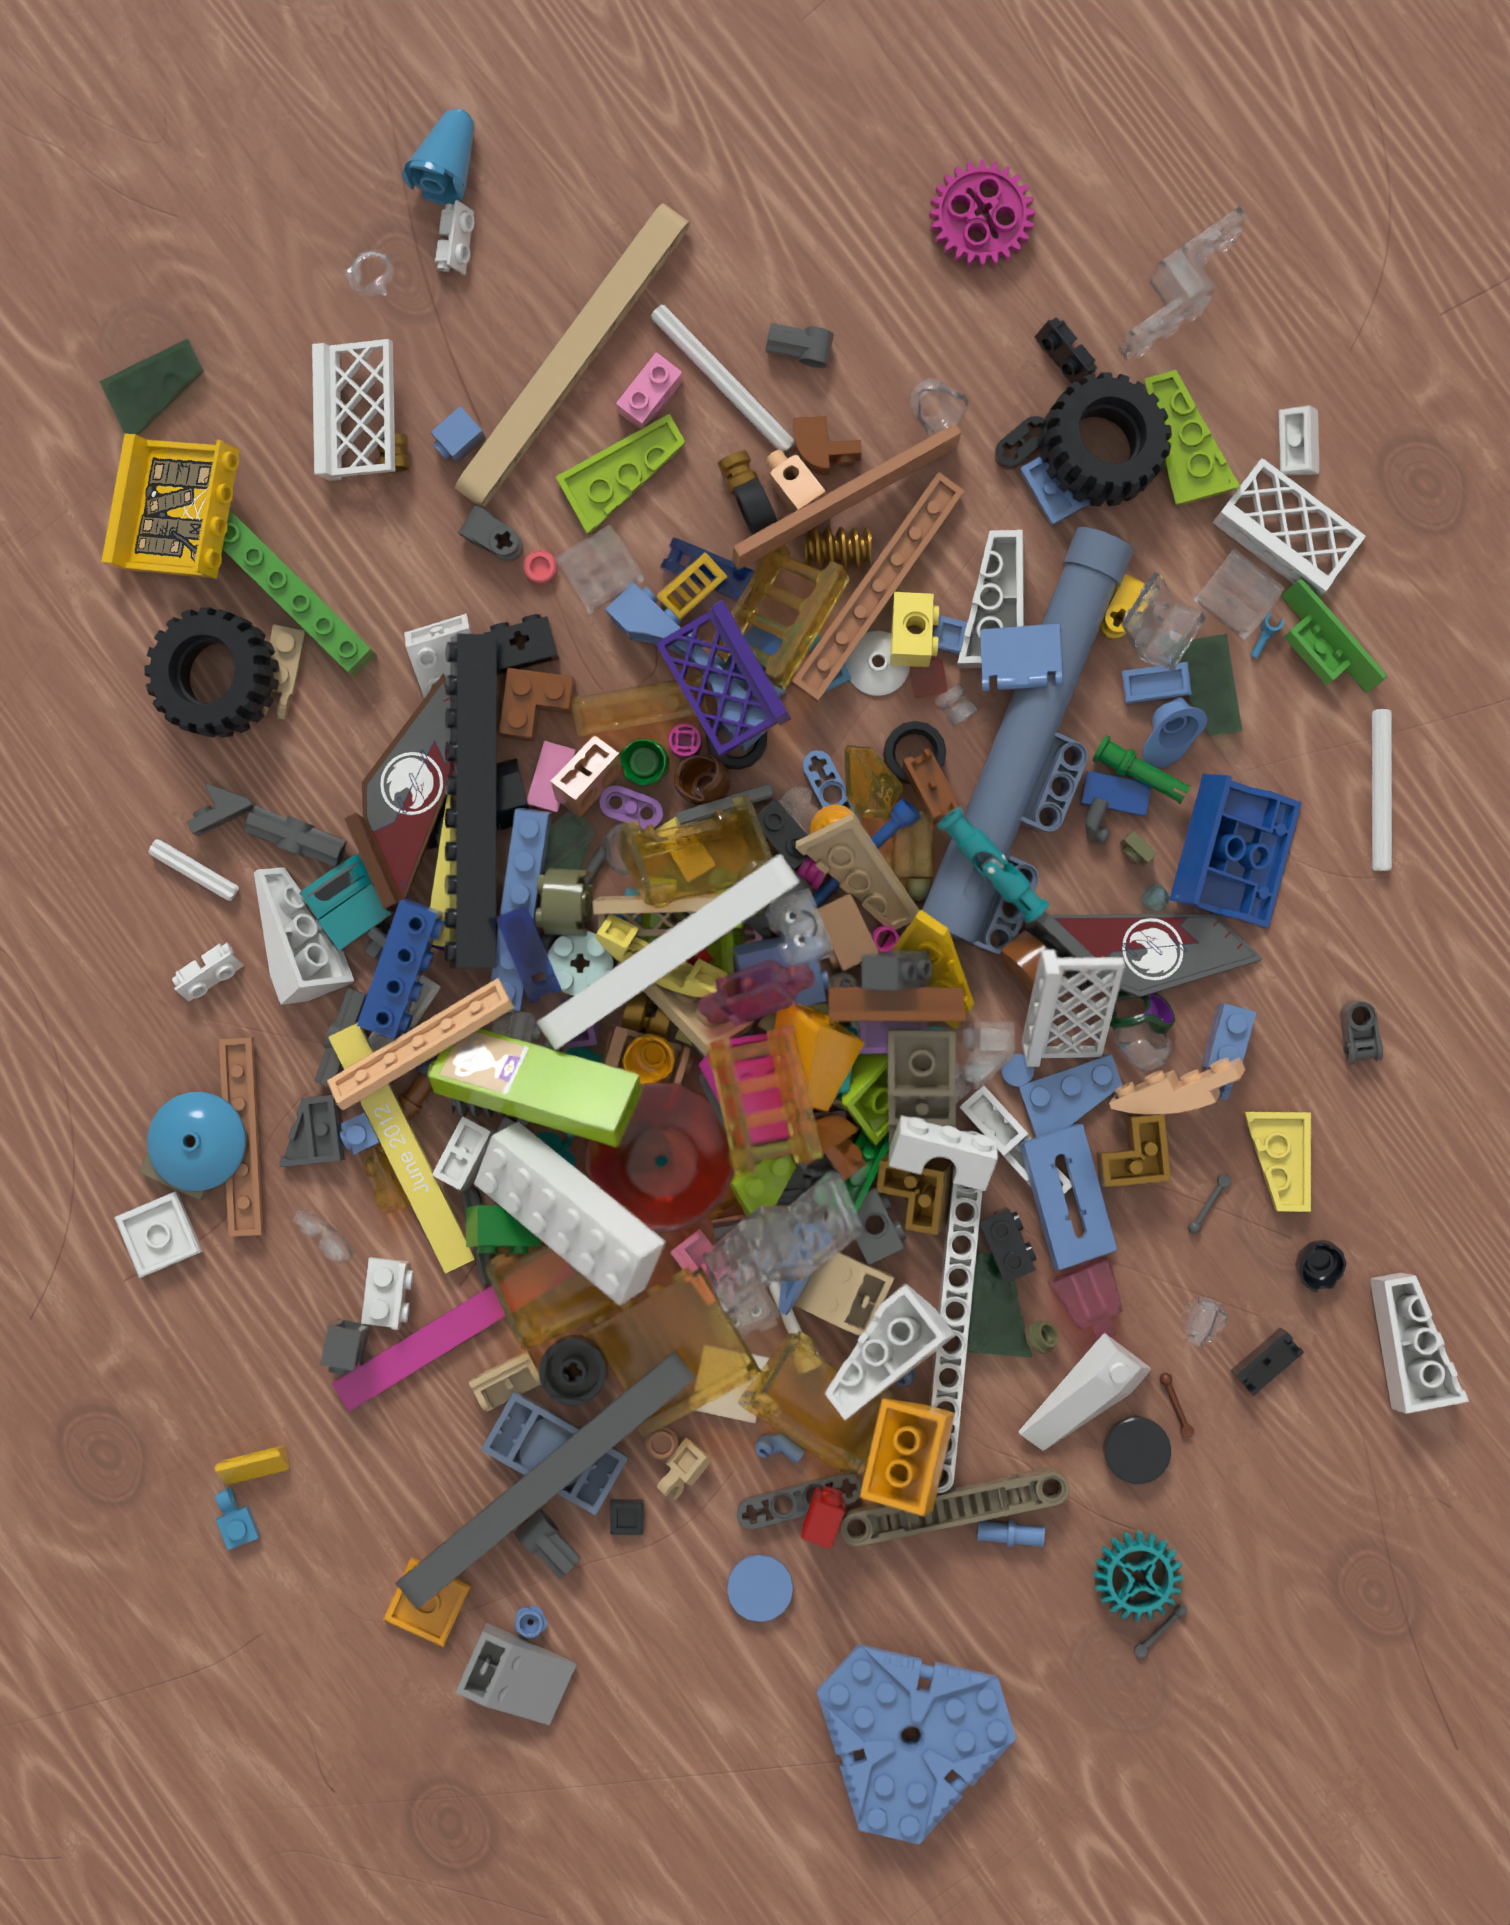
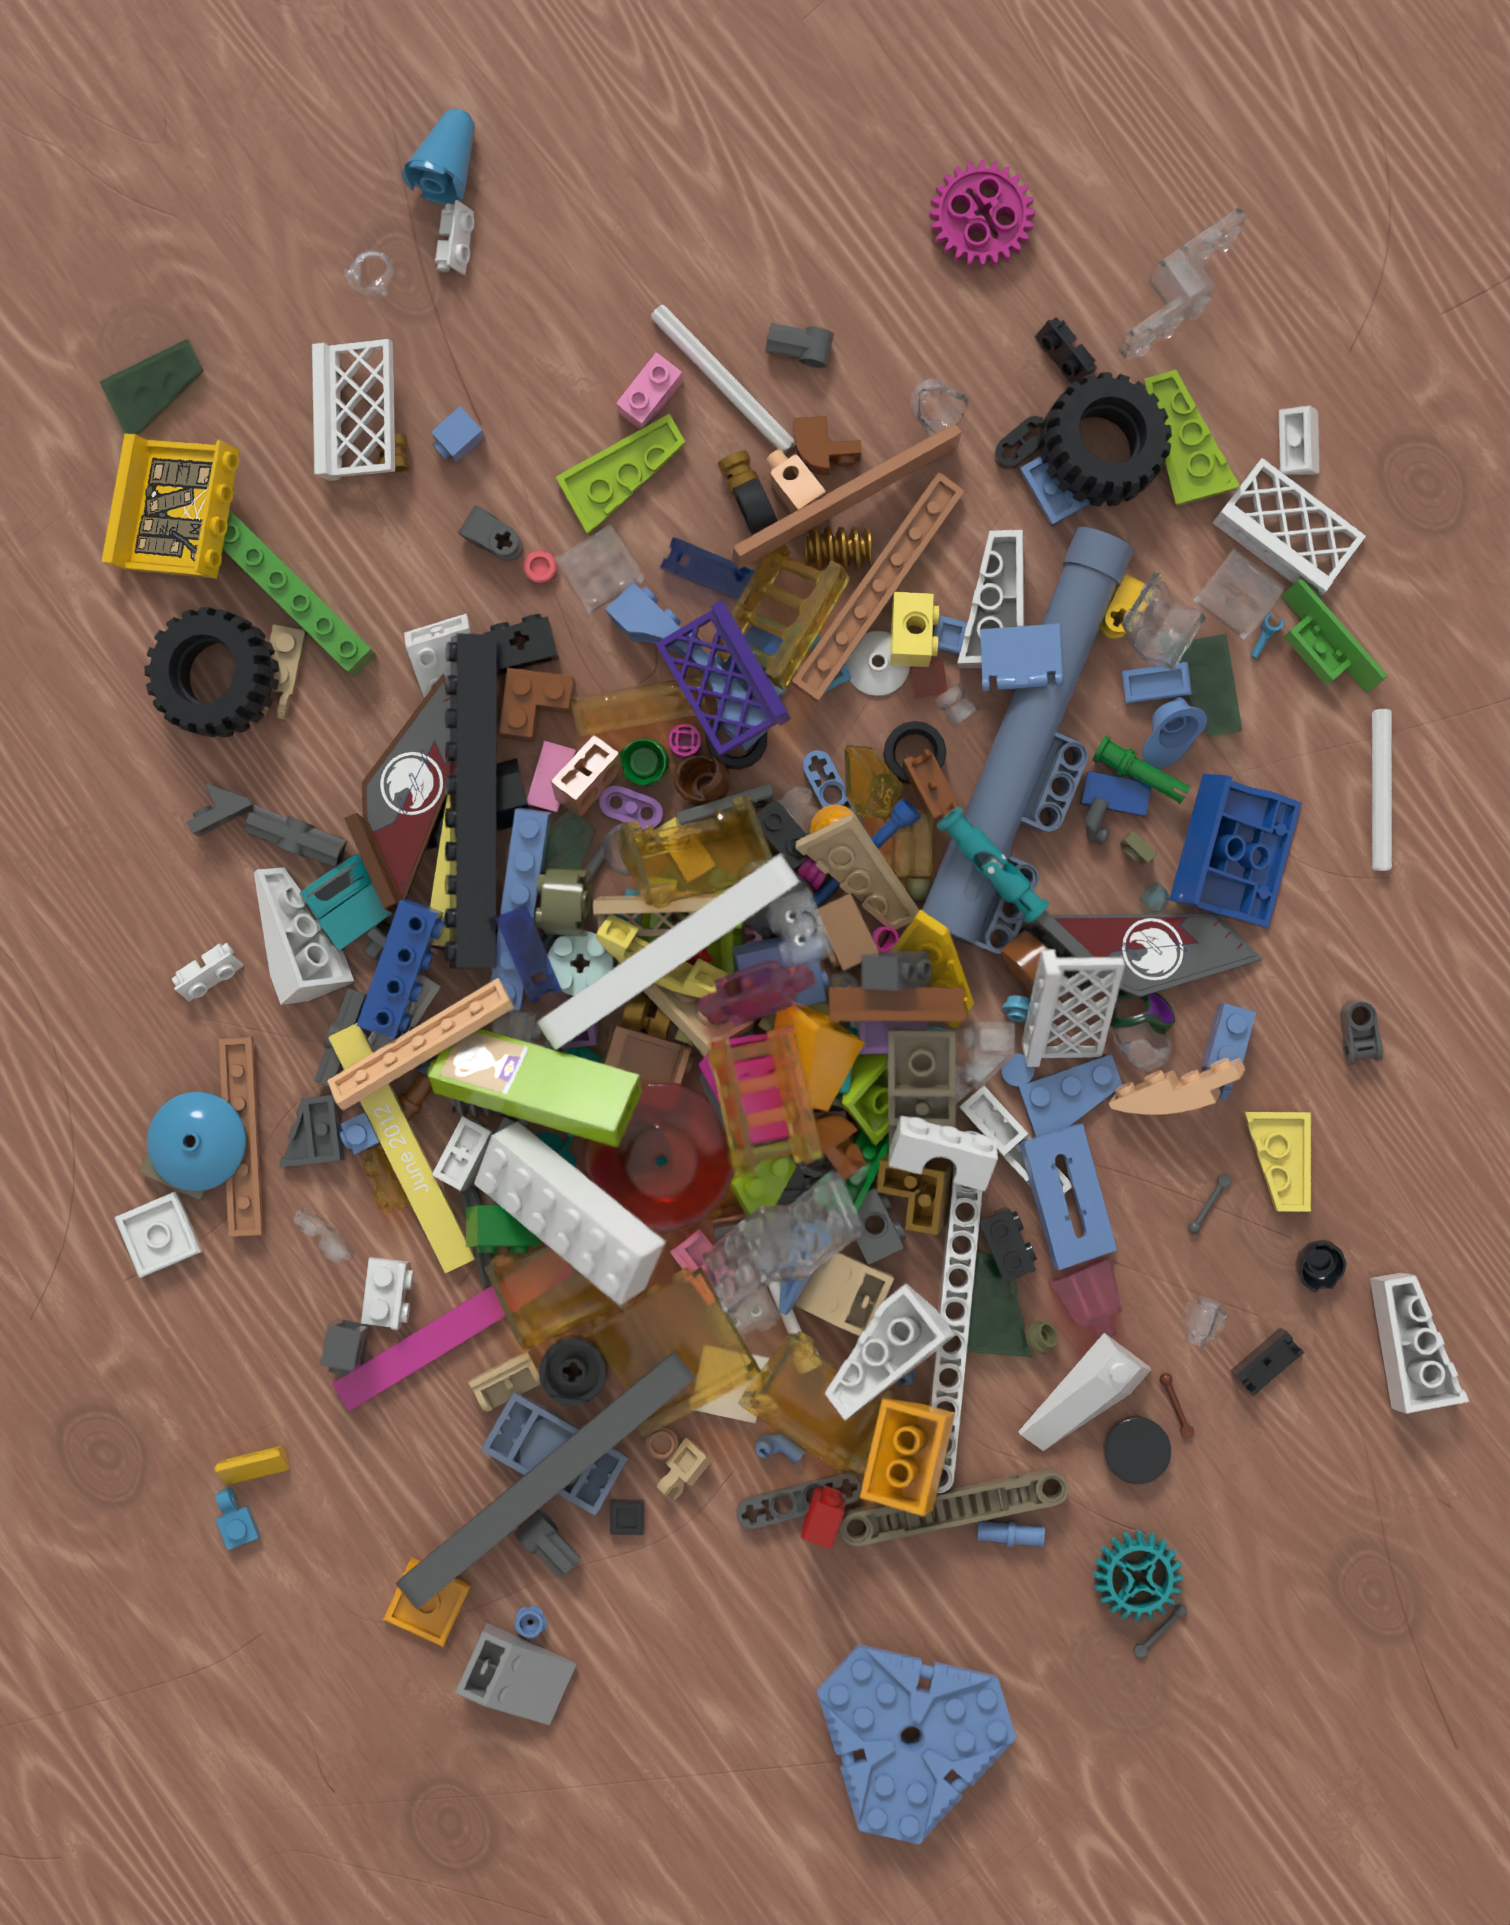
white axle [148,839,239,901] -> none
tan beam [455,203,690,508] -> none
light orange hair [622,1033,676,1087] -> none
yellow slope [657,552,728,620] -> none
medium blue tile [727,1554,793,1622] -> none
pearl gold brick [1097,1114,1171,1187] -> none
none -> medium azure plate [1002,995,1030,1022]

